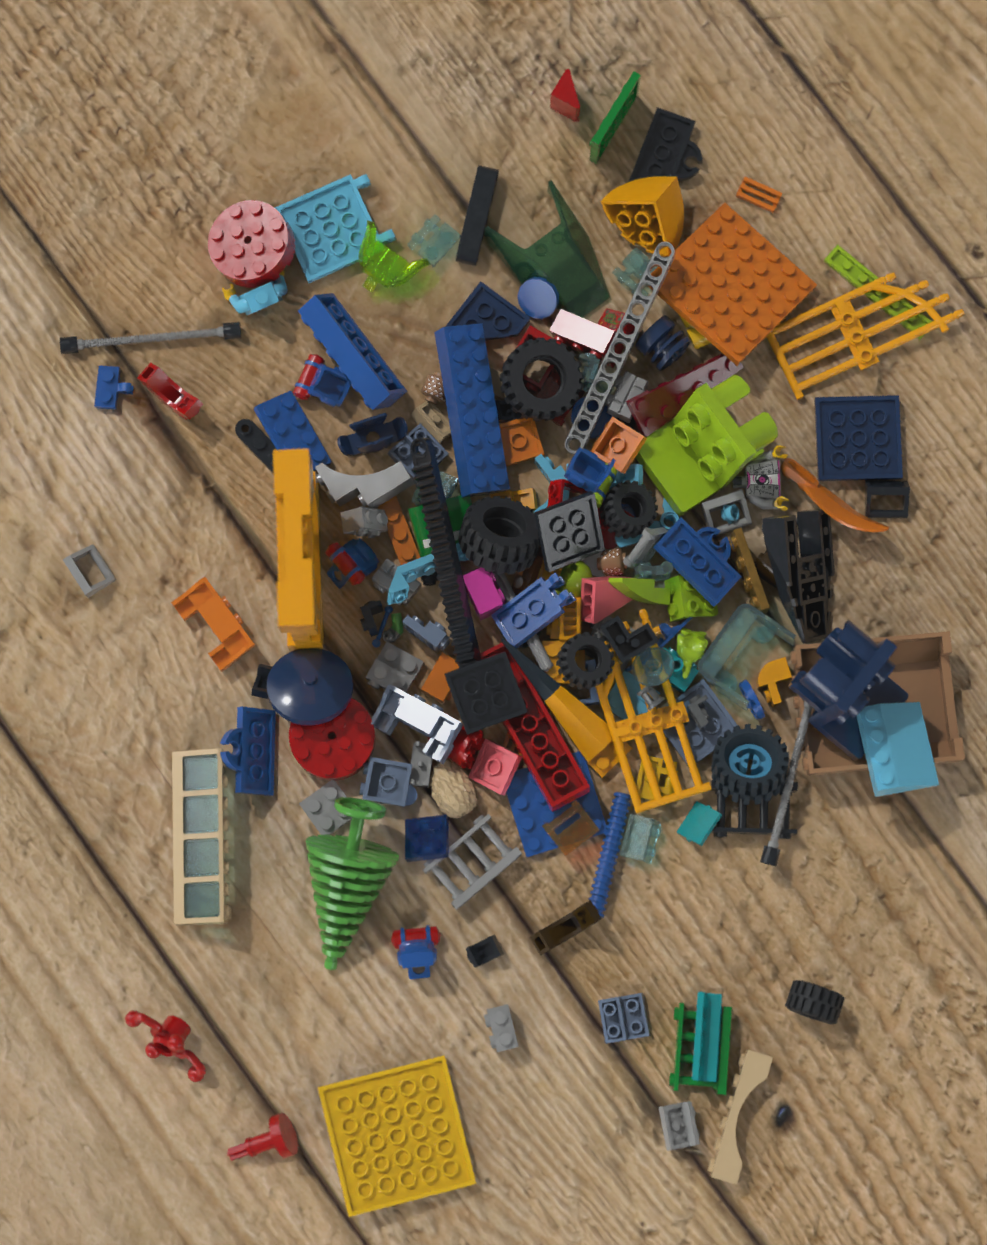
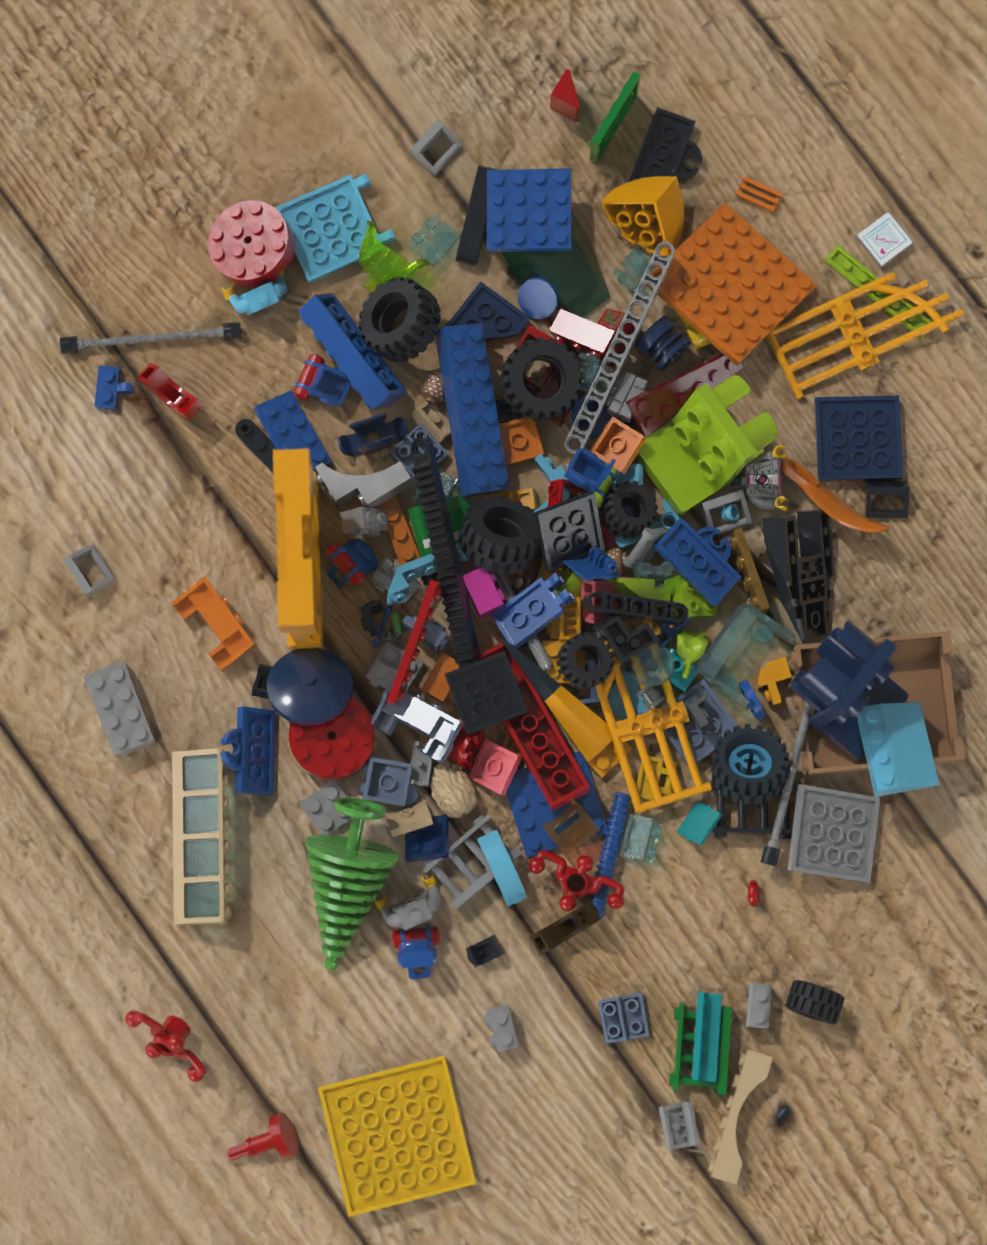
none -> light grey brick [84,661,157,758]
none -> black tyre [359,277,441,362]
none -> light grey torso [374,872,441,930]
none -> tan plate [385,800,433,837]
none -> red plate [386,580,442,705]
none -> light grey tile [410,120,463,176]
none -> medium azure arch [477,830,527,907]
none -> blue plate [487,168,571,252]
none -> red wheel [528,850,625,912]
none -> blue hinge [563,547,621,581]
none -> black beam [582,591,689,625]
none -> light grey brick [745,983,772,1029]
none -> red piece [748,880,759,907]
none -> light grey plate [788,784,880,883]
none -> white tile [855,211,914,269]

